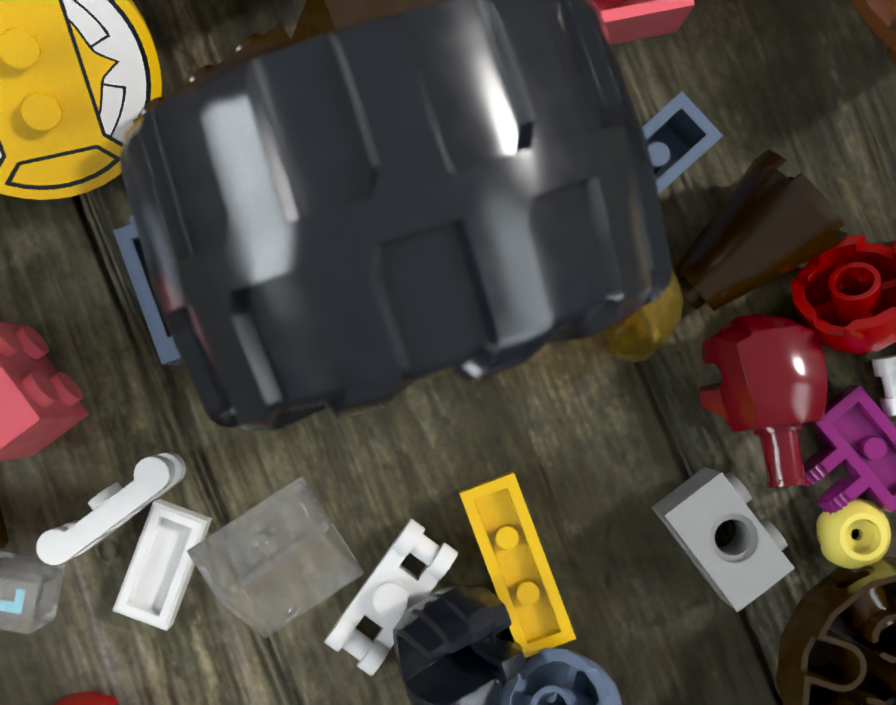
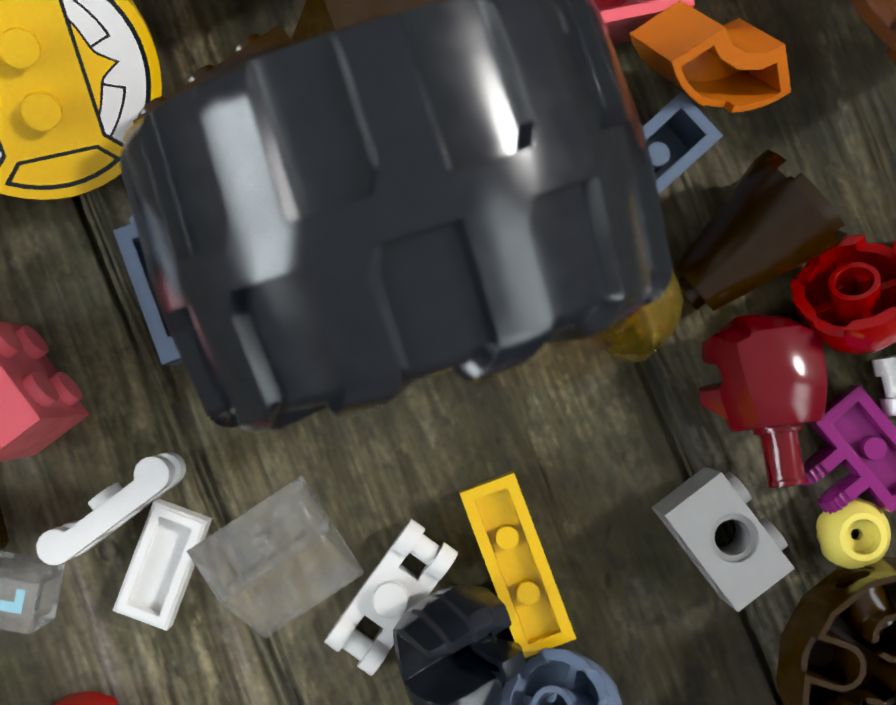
none -> orange brick [629,0,791,113]

